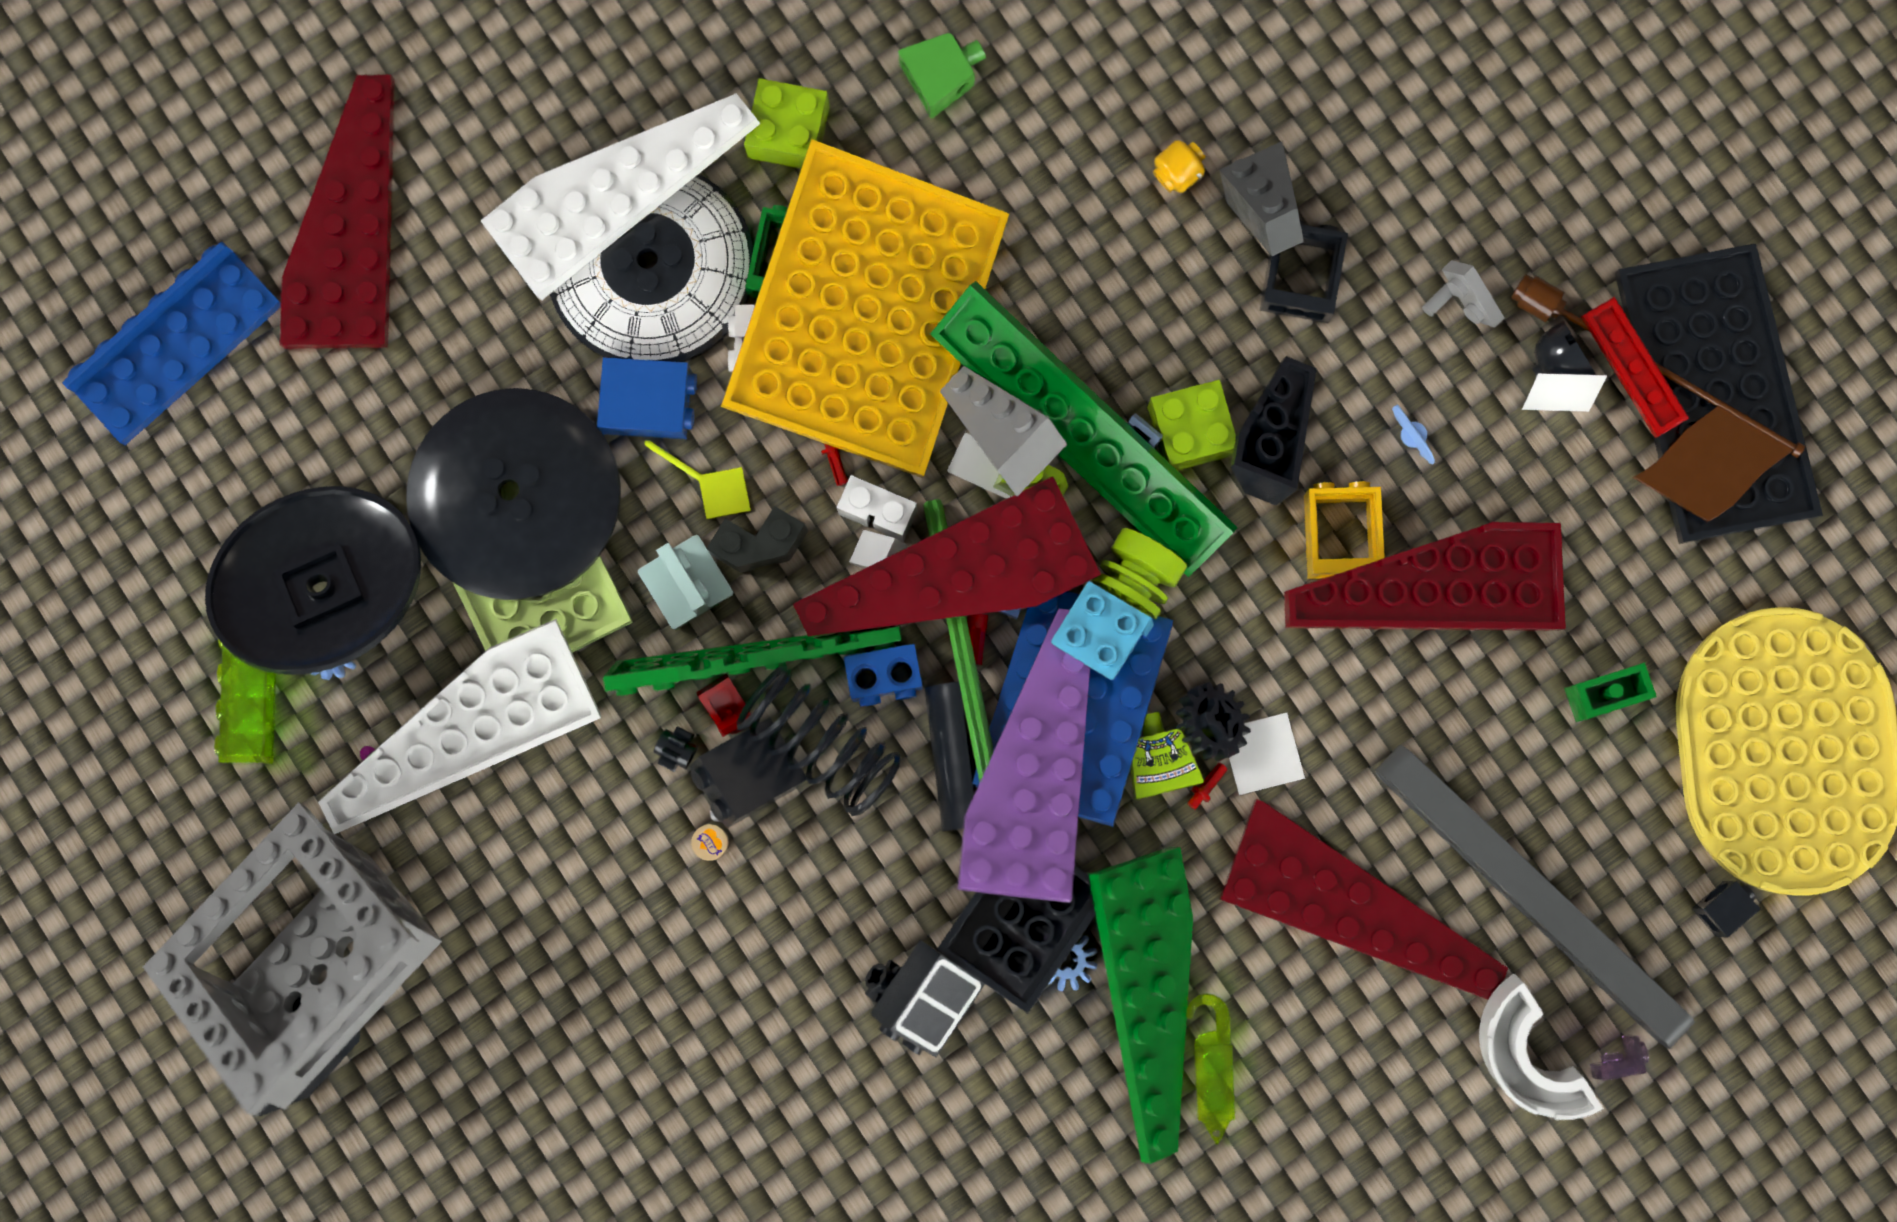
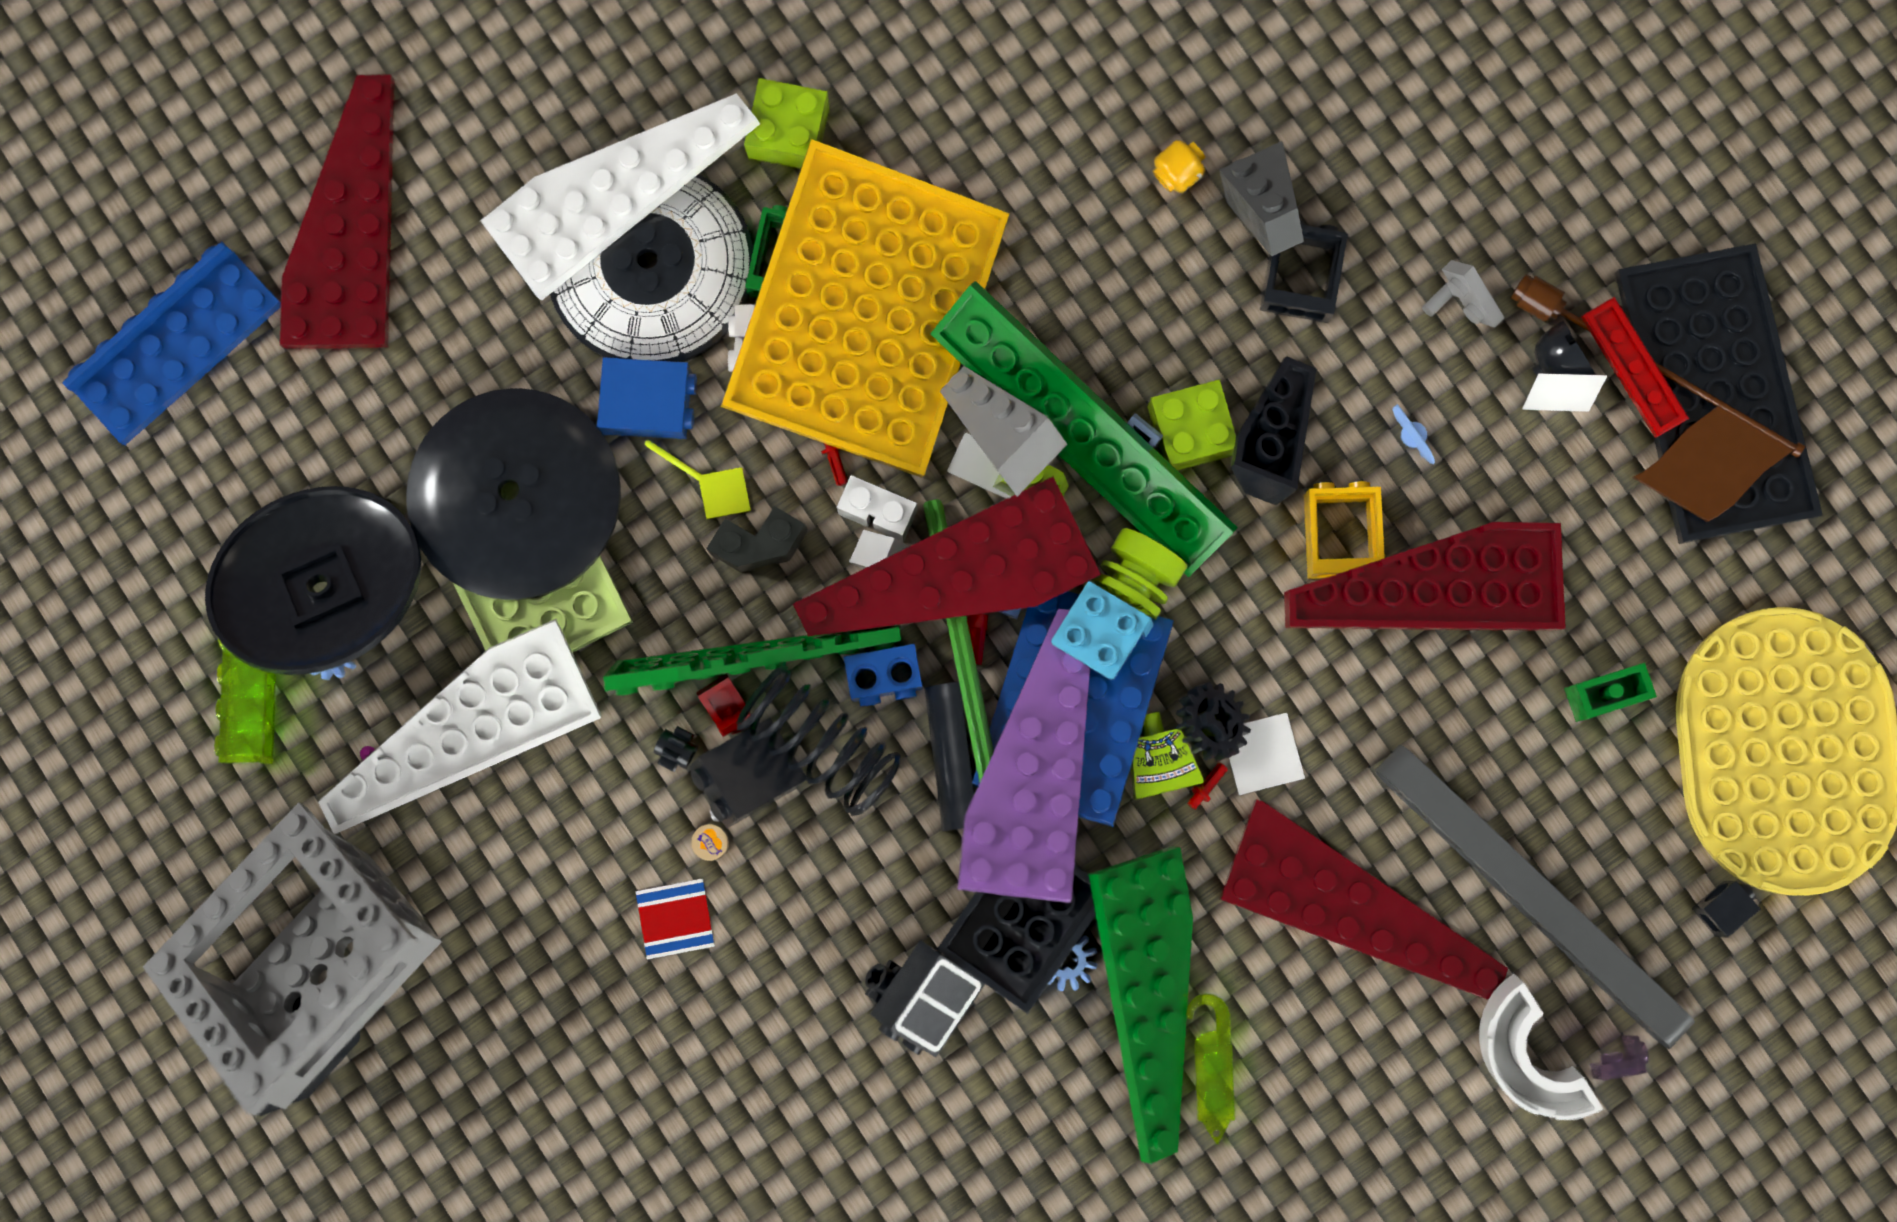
light aqua bracket [638,535,733,630] -> none
bright green torso [898,33,986,118] -> none
none -> sticker [635,879,715,959]

